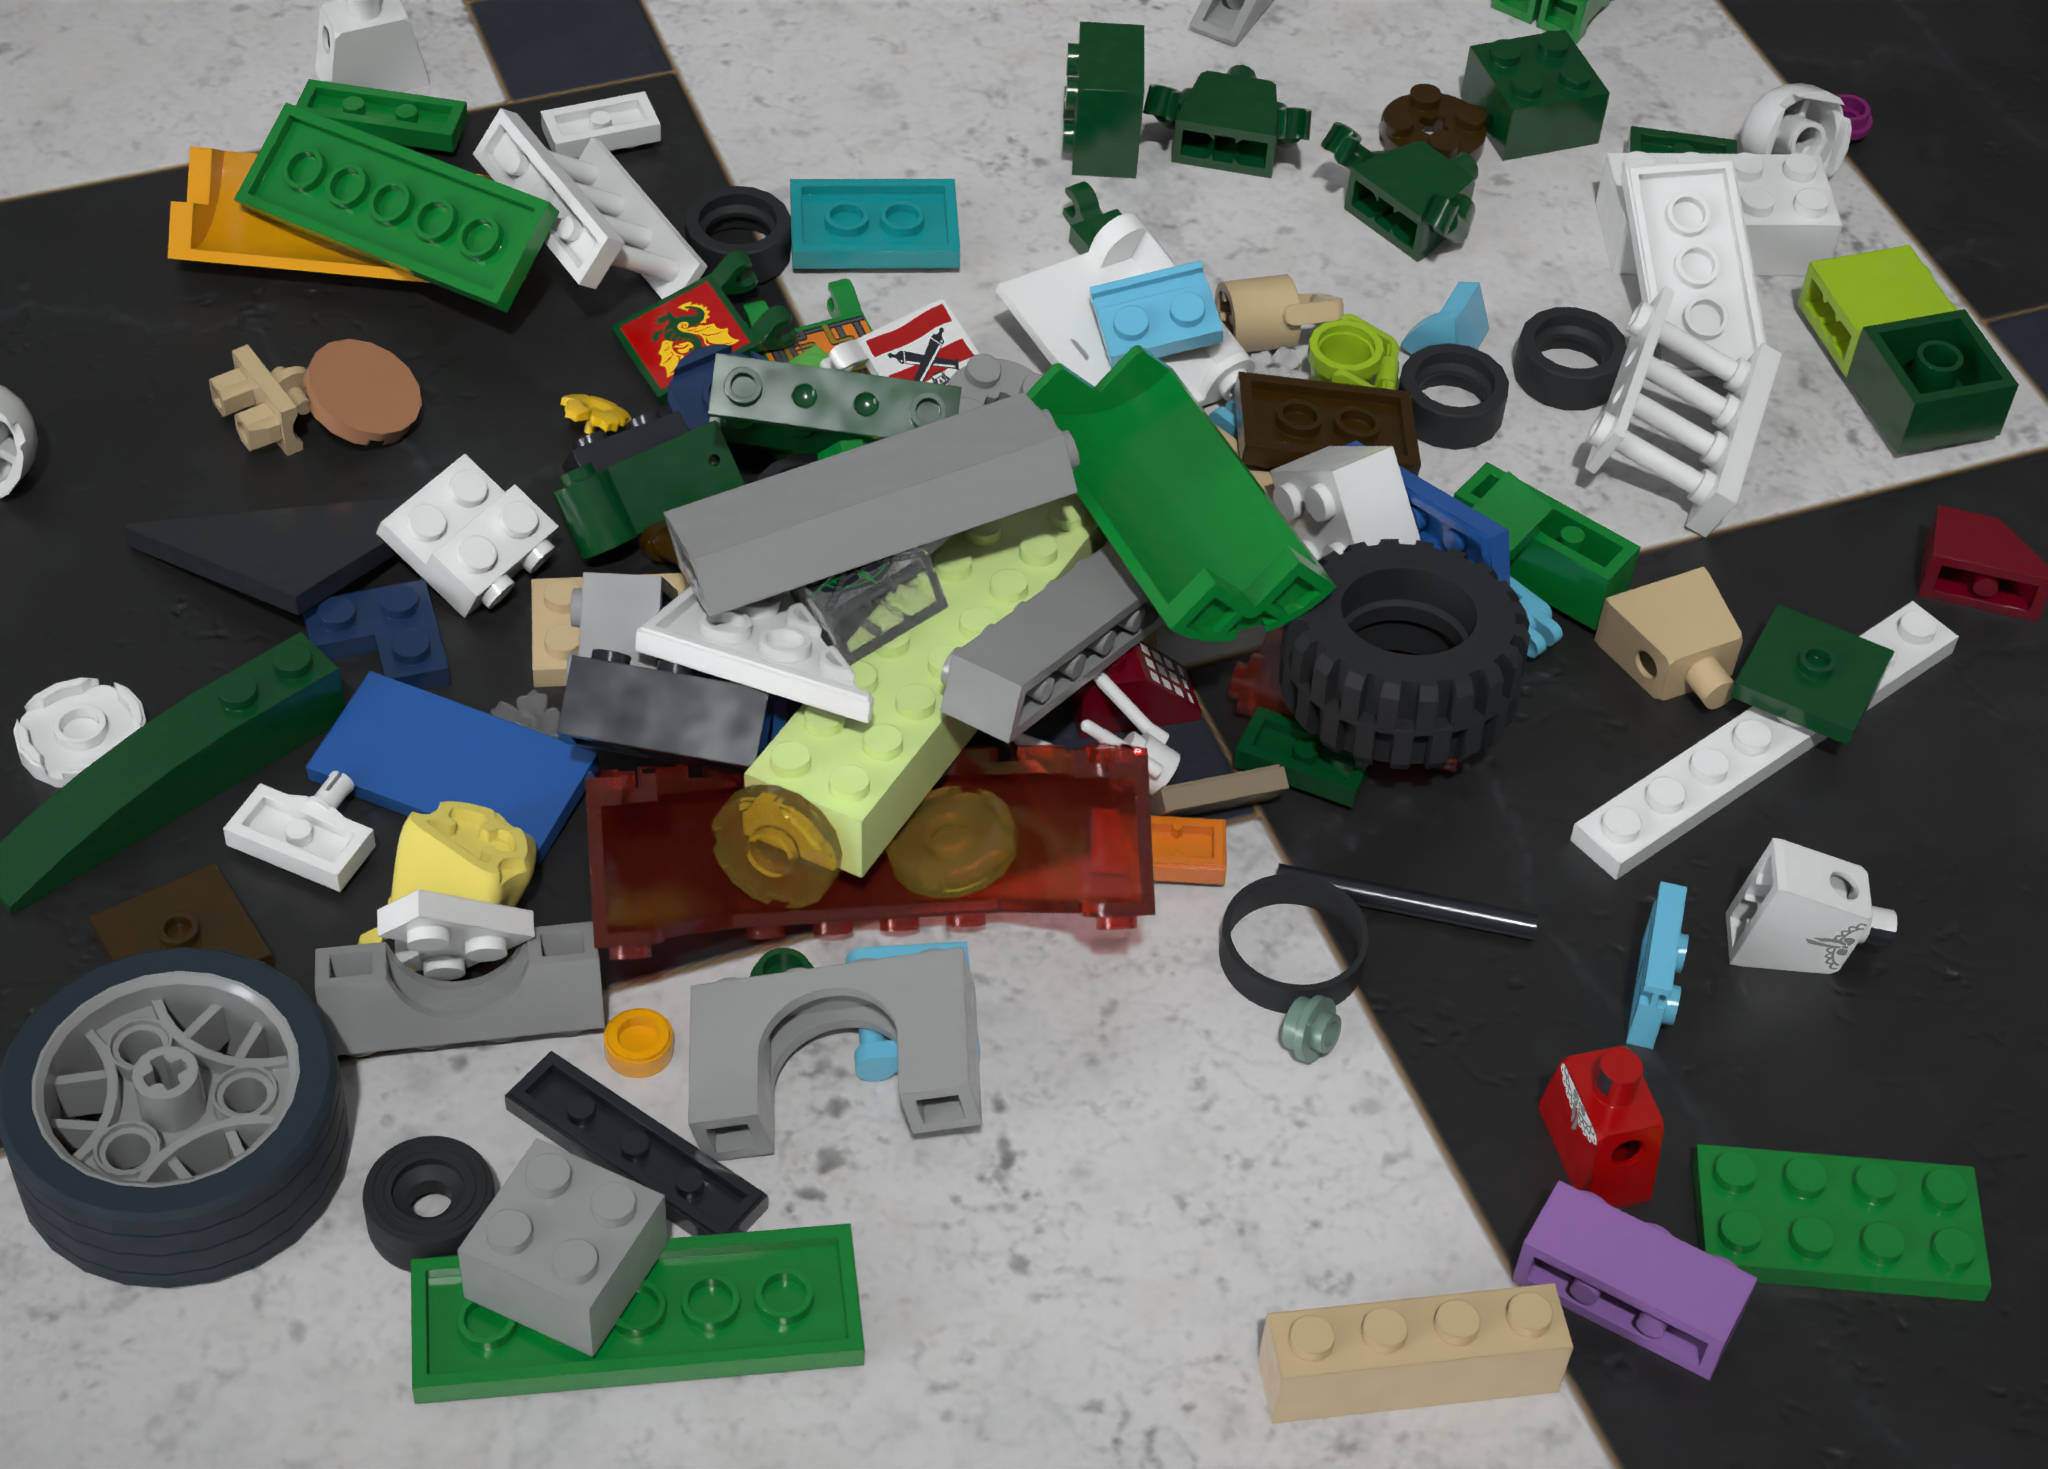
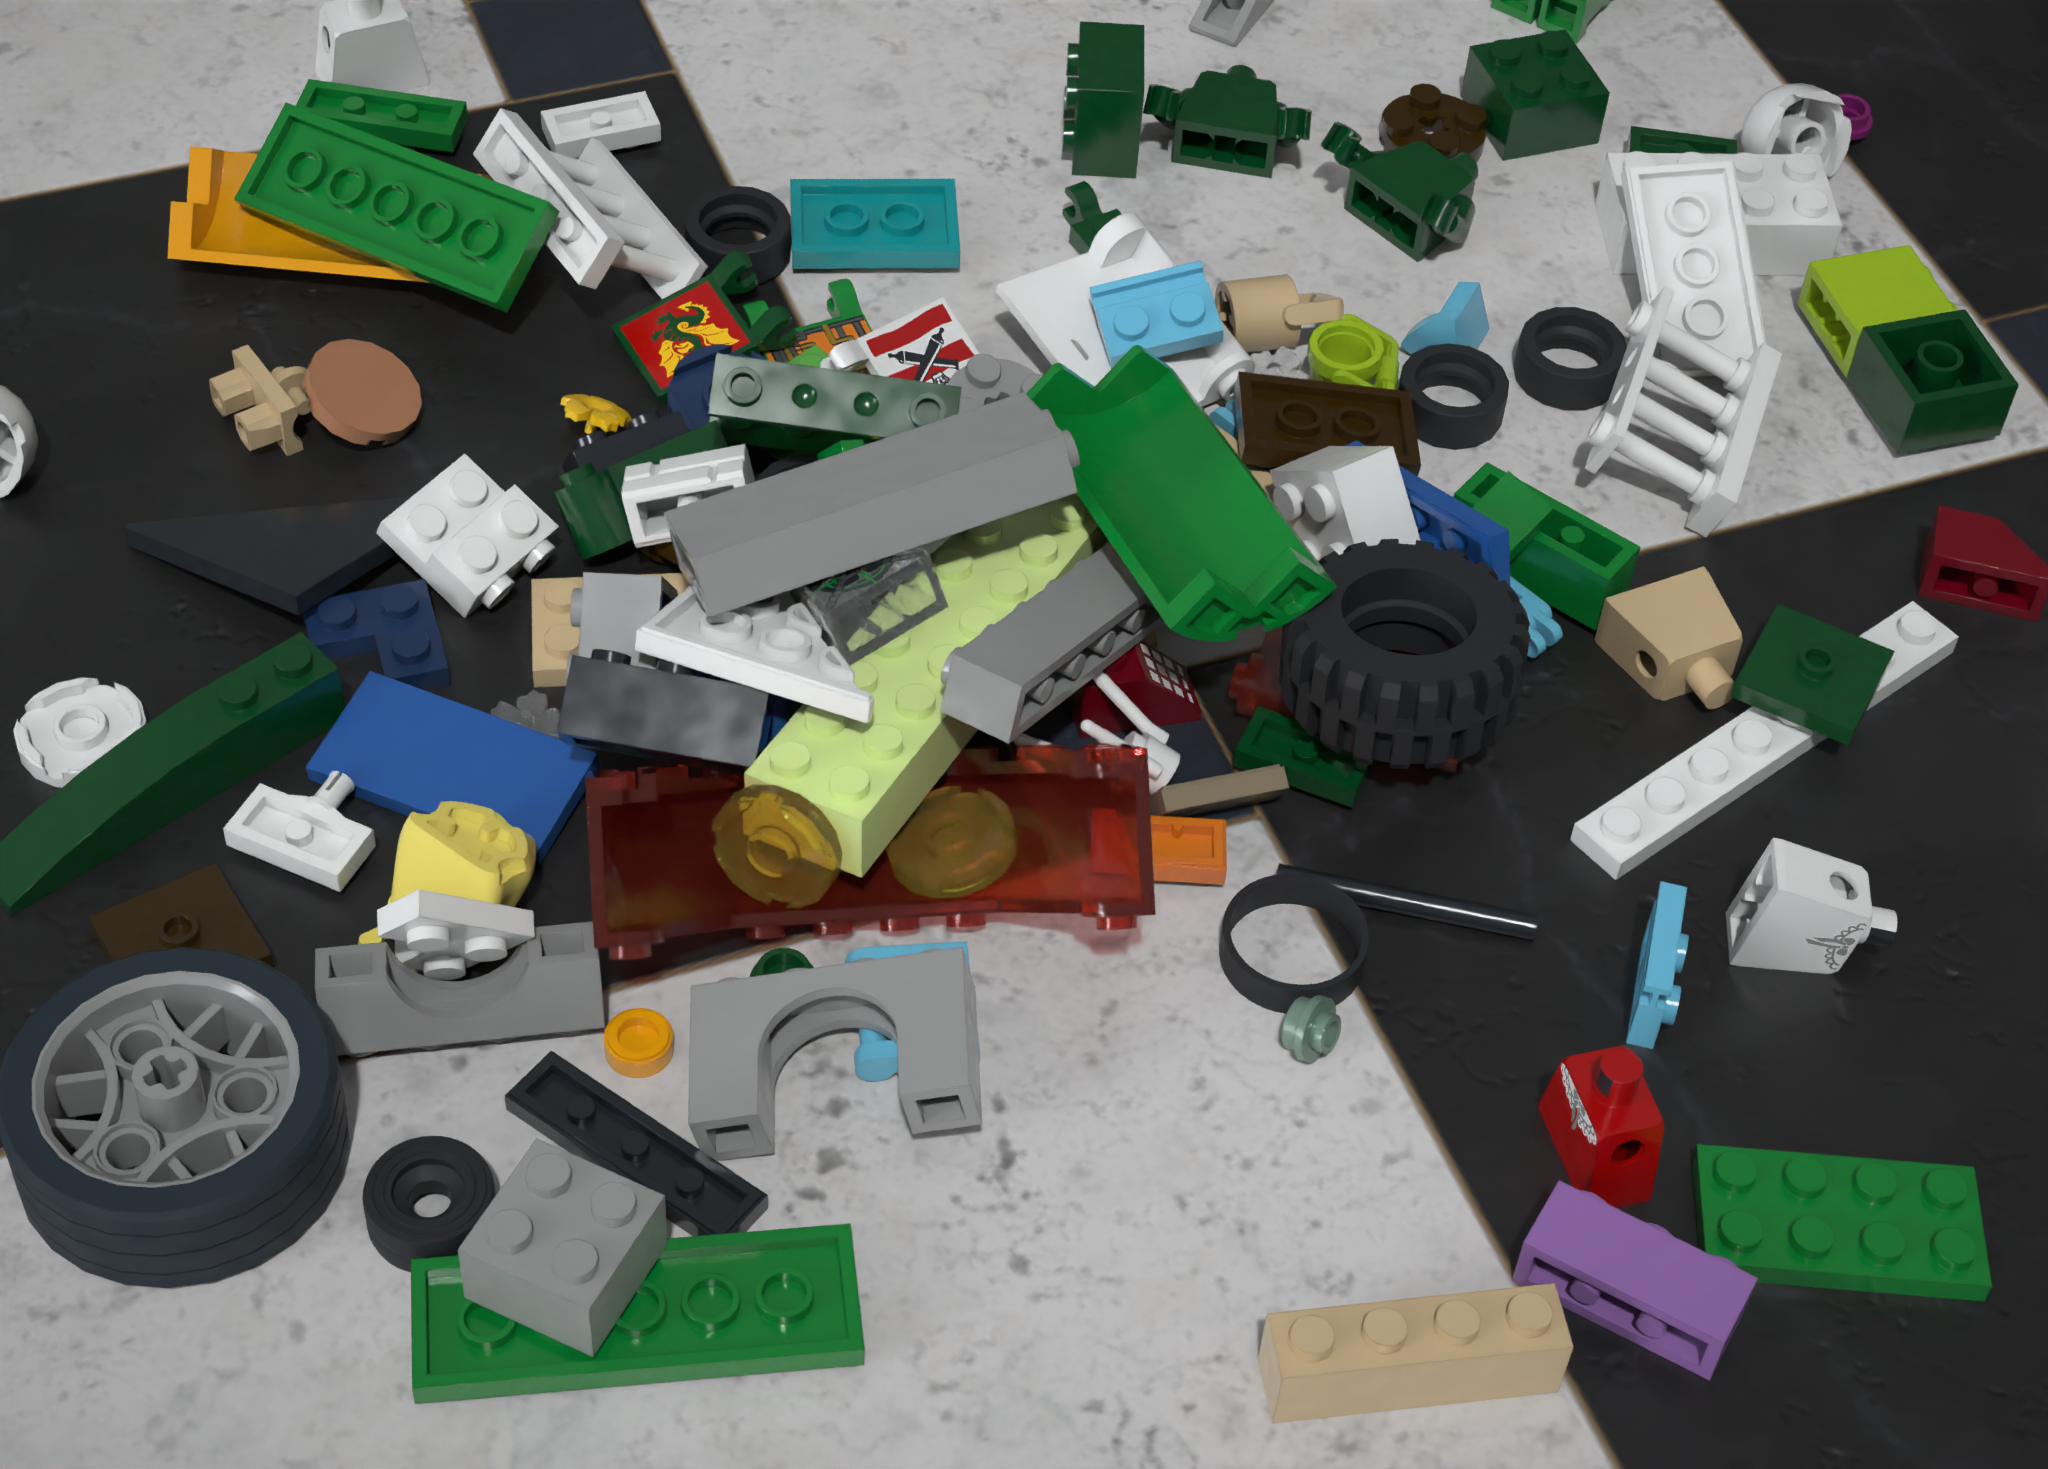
none -> white brick [621,444,755,548]

